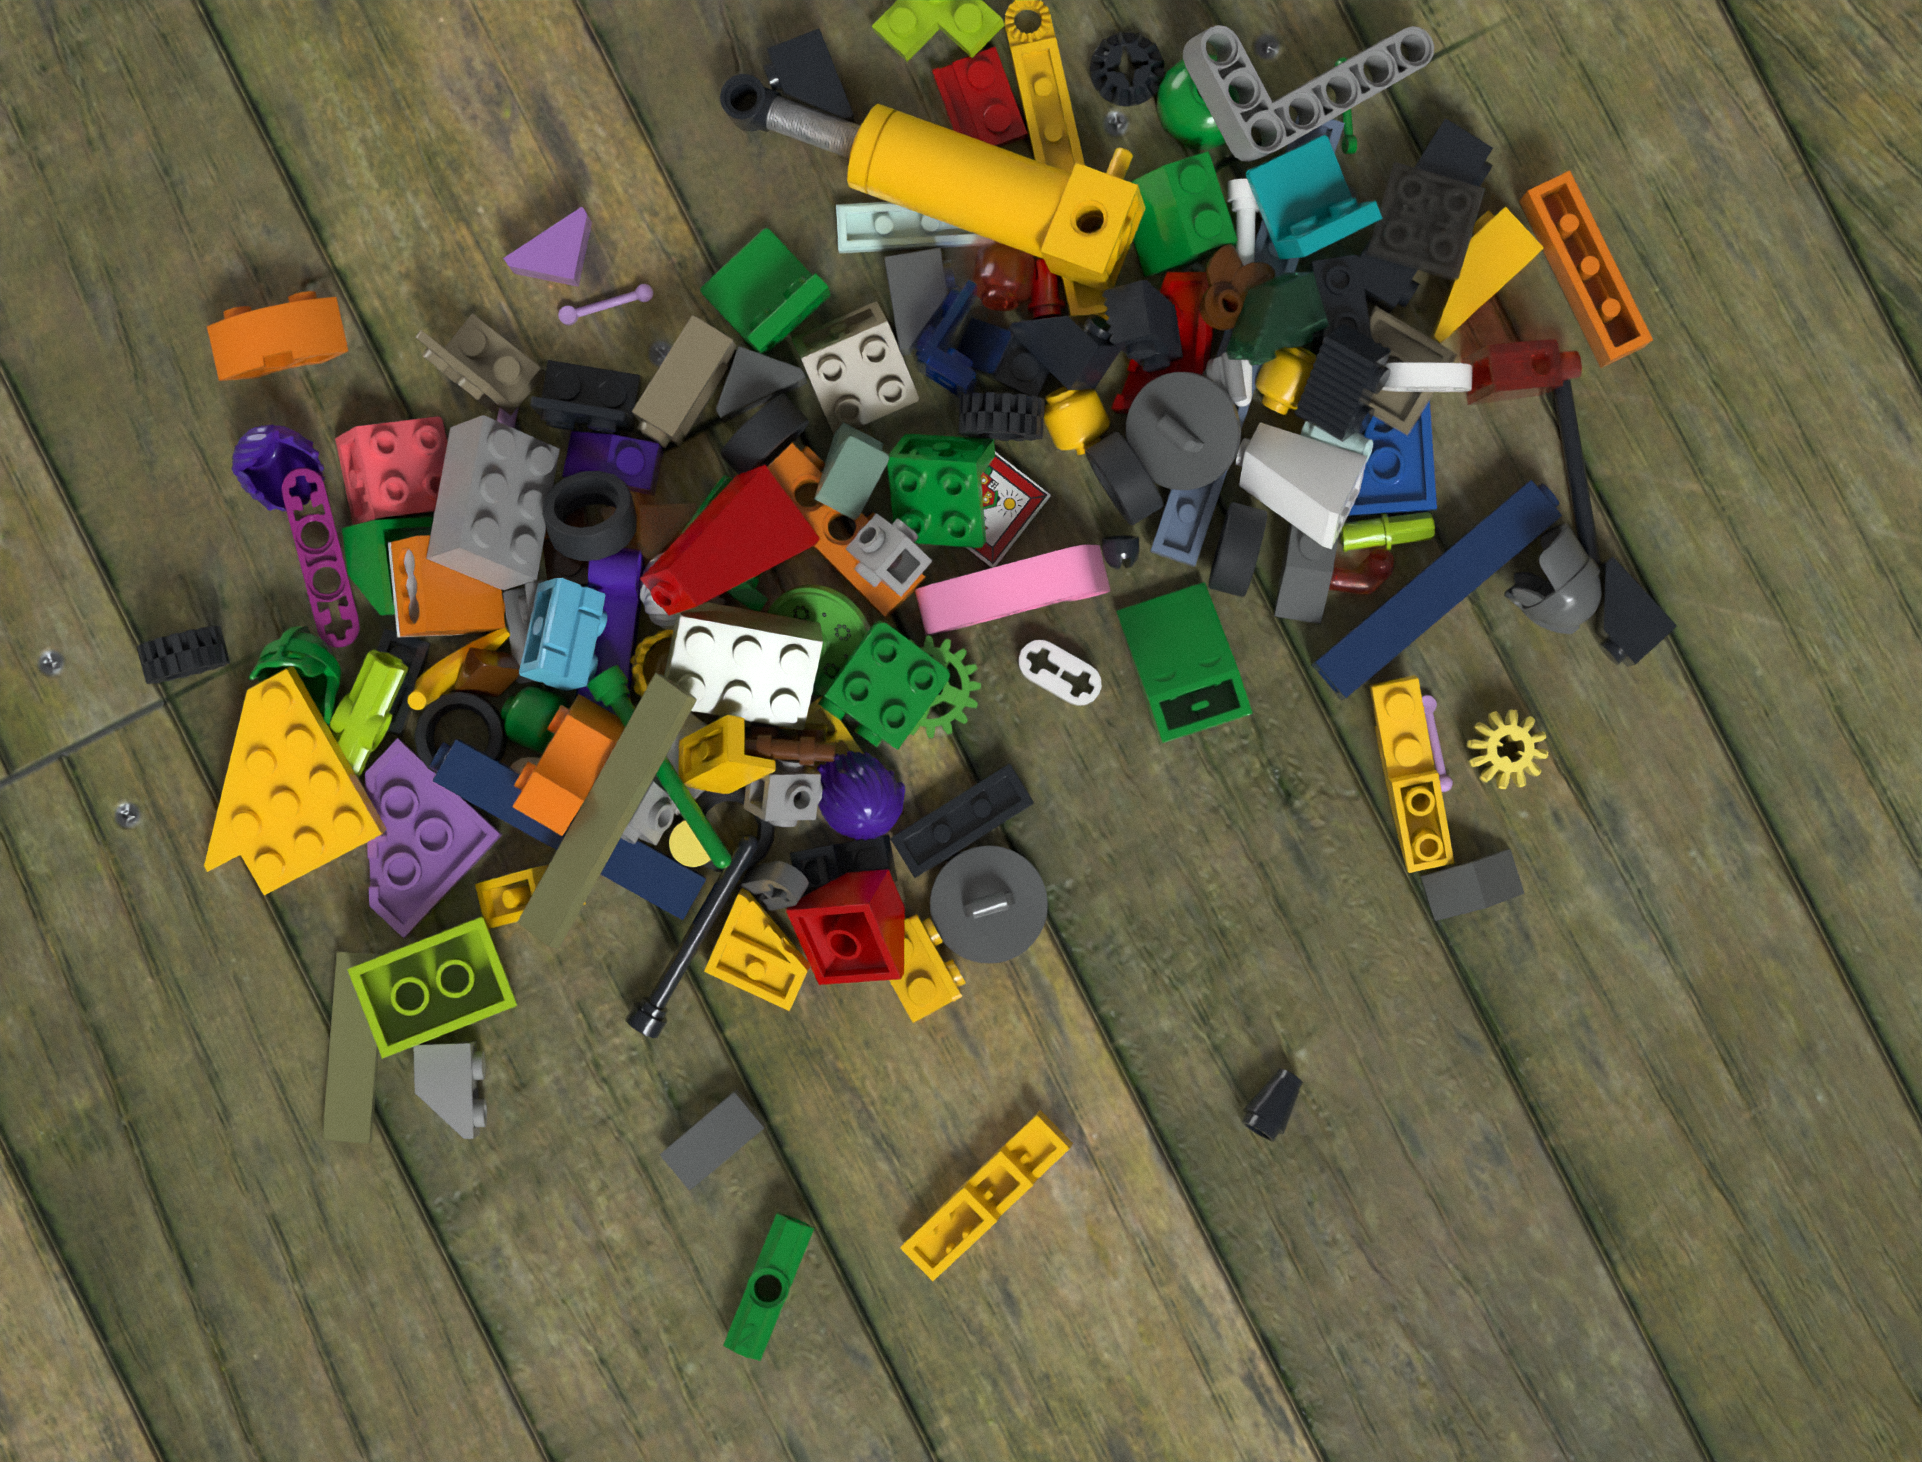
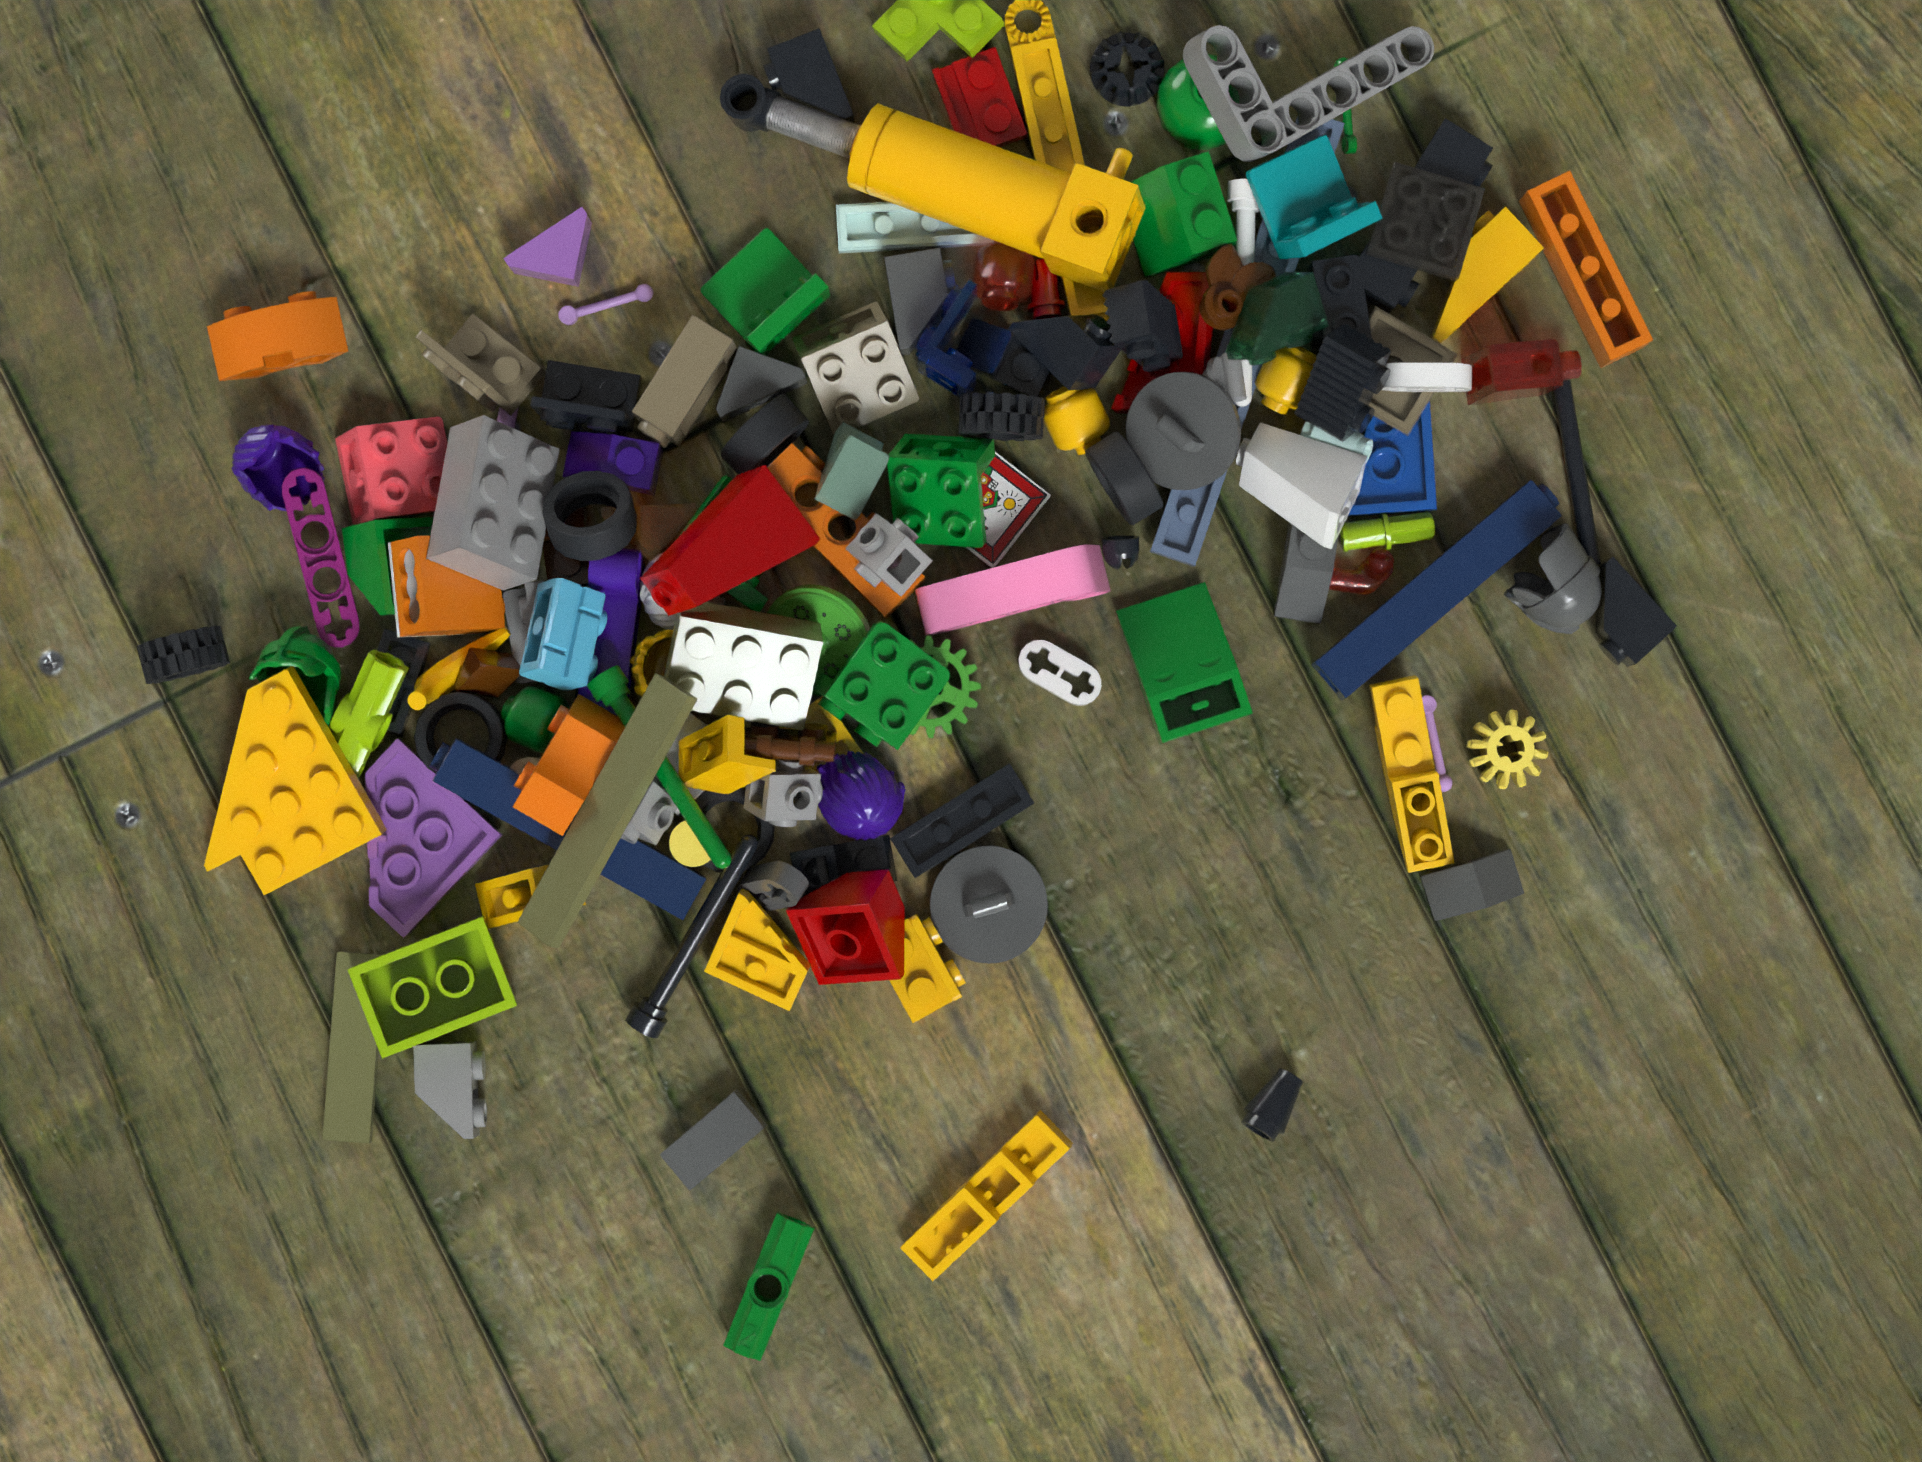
black tyre [1208,502,1267,597] -> none

